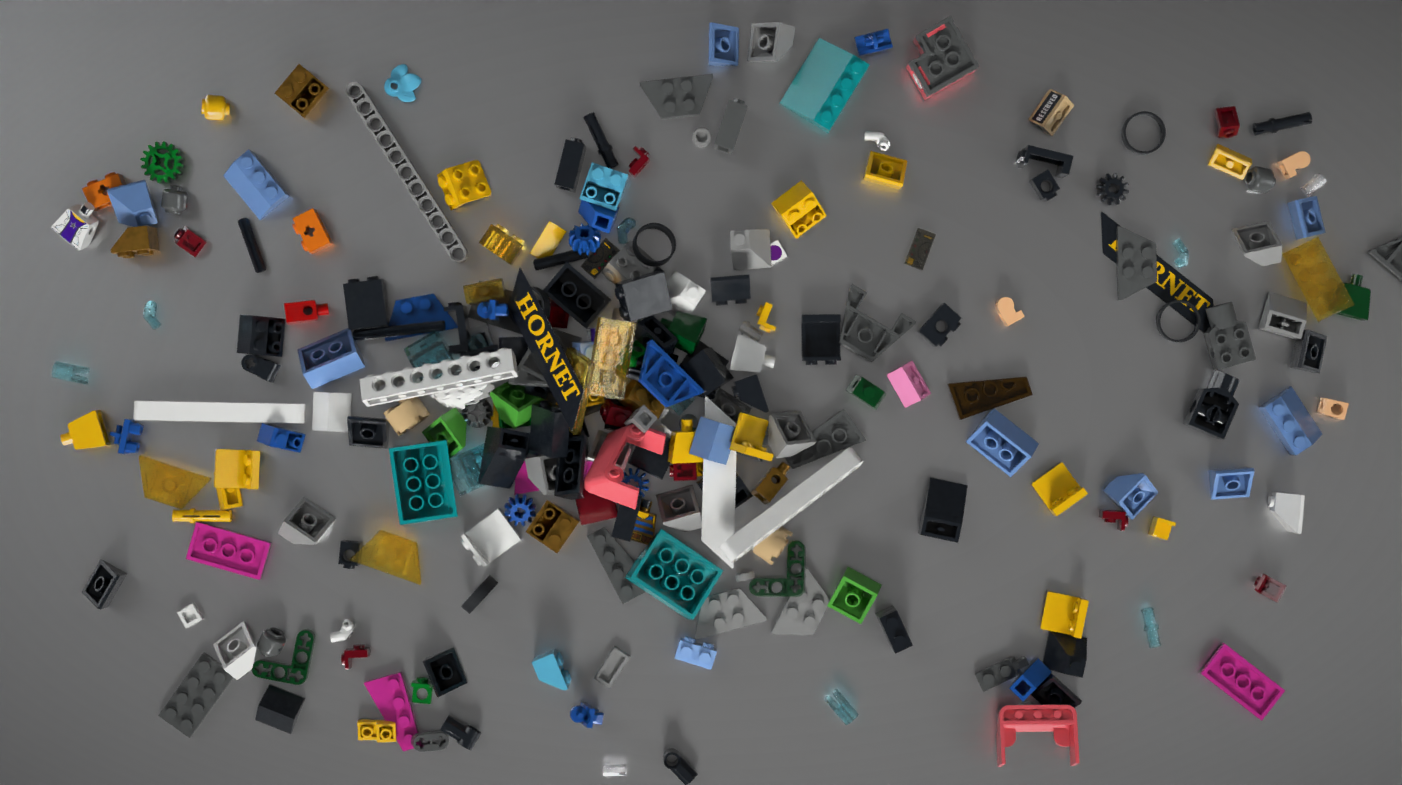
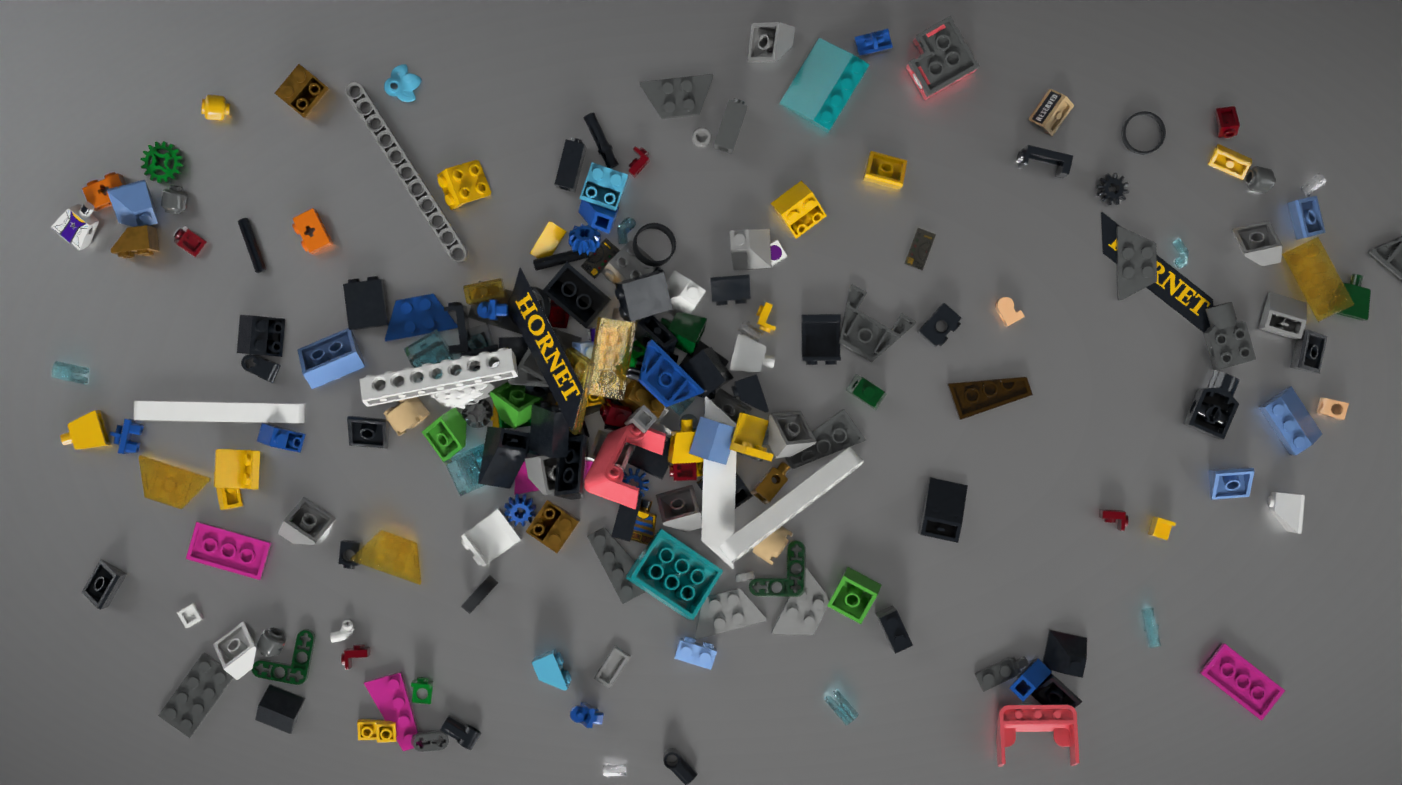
clear light blue arm [143,301,161,330] -> none
yellow pin [172,508,233,523] -> none
medium blue slope [223,149,290,220] -> none
red torso [284,300,329,325] -> none
white slope [312,392,352,432] -> none
black axle [353,320,446,340] -> none
teal slope [389,440,458,525] -> none
black slope [423,647,467,697] -> none
clear yellow brick [479,223,525,265] -> none
dark red slope [575,490,618,525] -> none
medium blue slope [709,22,739,66] -> none
white arm [864,131,890,151] -> none
bright pink panel [887,360,931,408] -> none
medium blue slope [966,408,1039,477] -> none
black brick [1029,170,1060,201] -> none
yellow bracket [1031,462,1088,516] -> none
yellow bracket [1040,591,1089,639] -> none
medium blue slope [1104,473,1159,520] -> none
black tyre [1156,300,1201,342] -> none
black pin [1252,112,1312,136] -> none
bracket [1254,573,1287,603] -> none
light nougat leg [1277,151,1311,179] -> none

